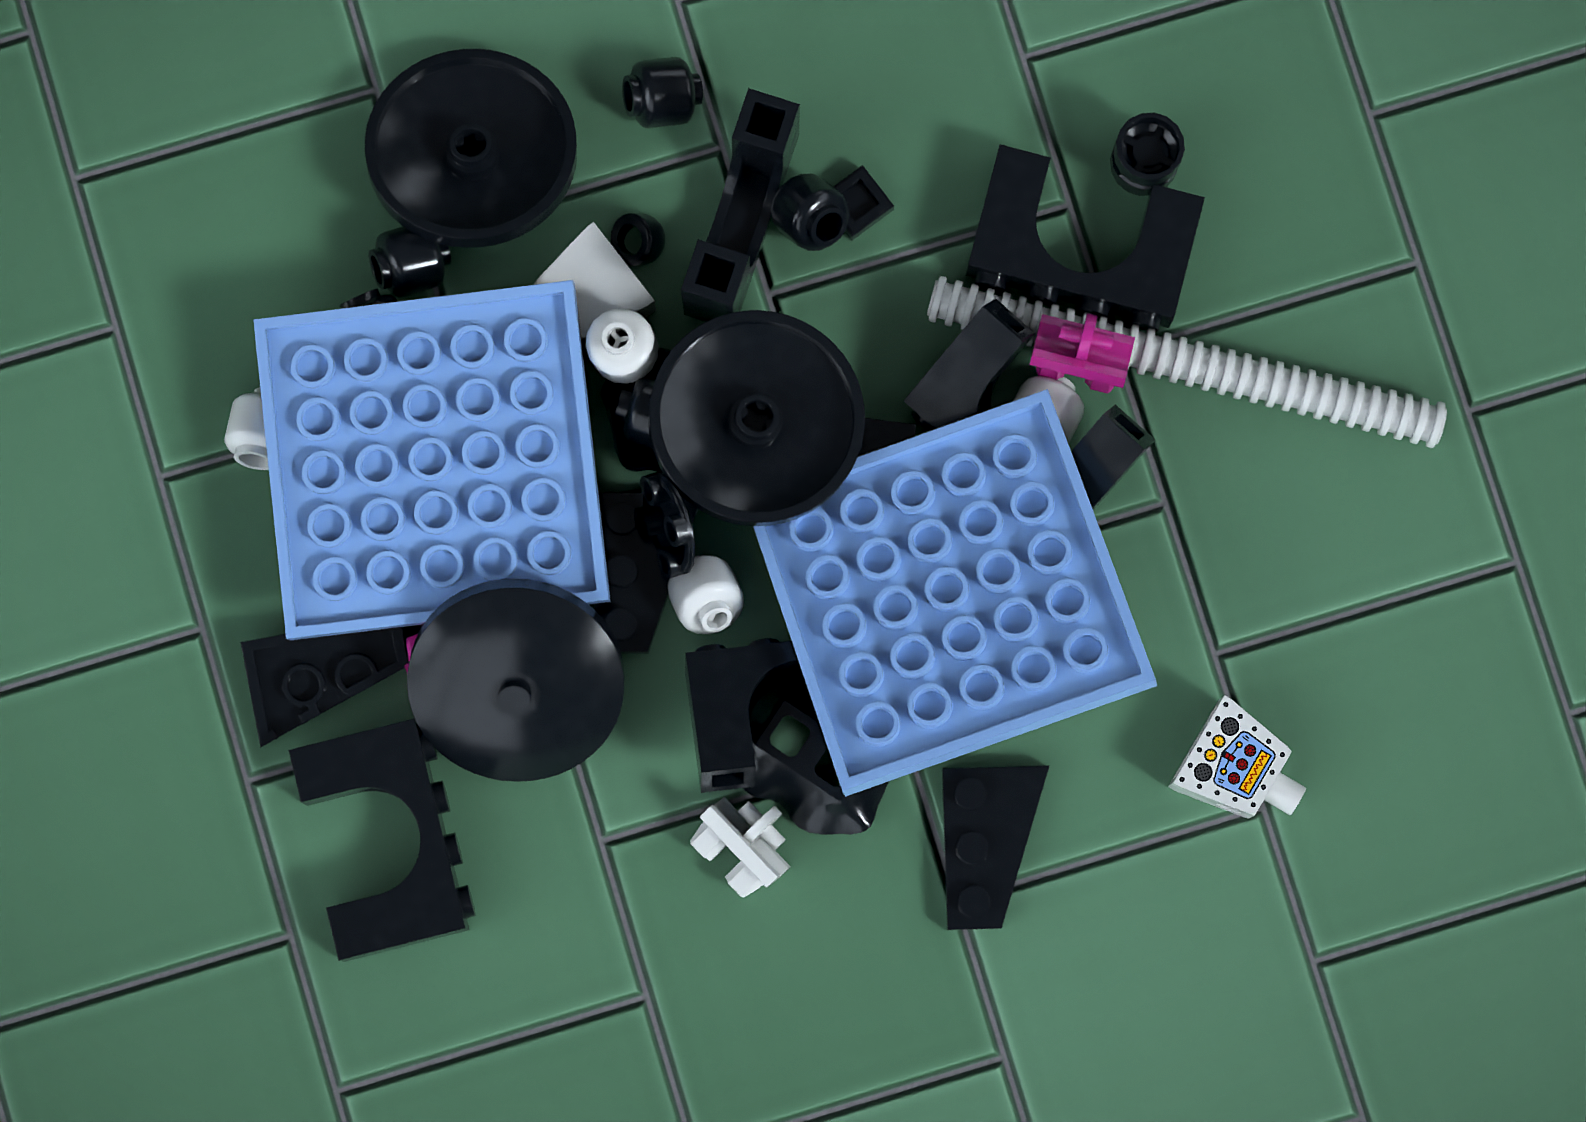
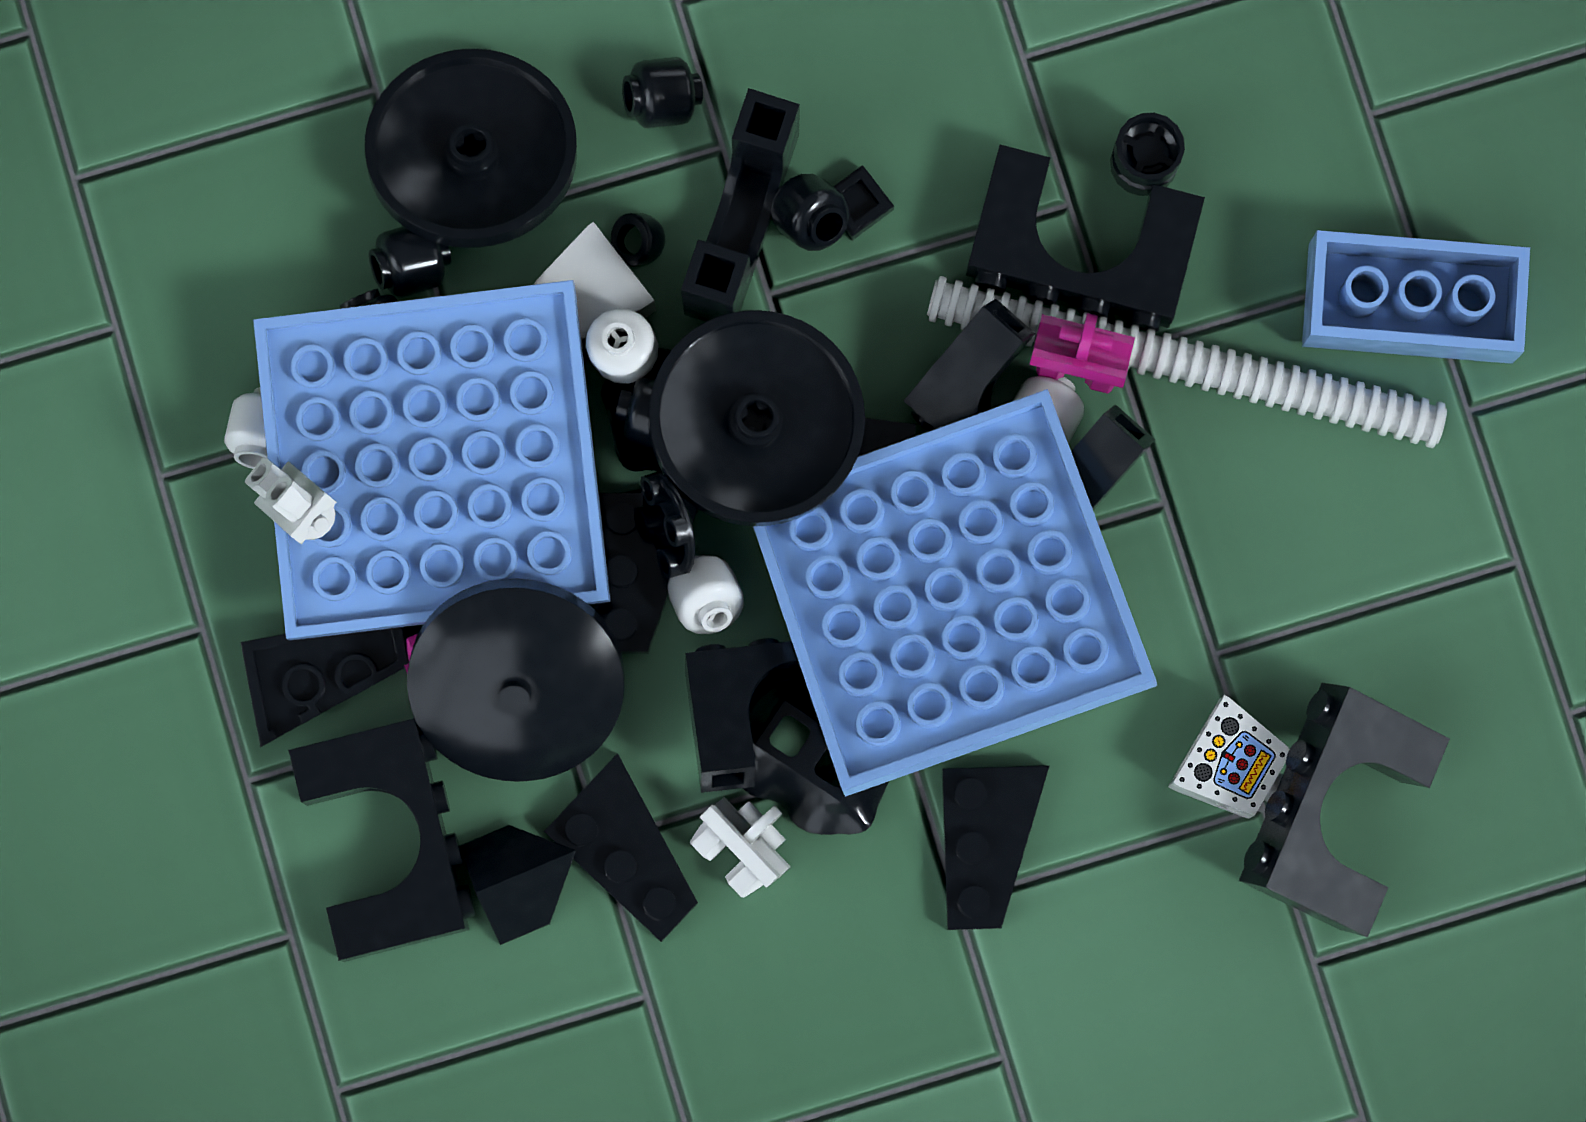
none -> white hips [245,457,337,545]
none -> black slope [460,825,576,945]
none -> black wing [544,753,698,942]
none -> black arch [1239,683,1450,937]
none -> light blue brick [1302,230,1530,364]

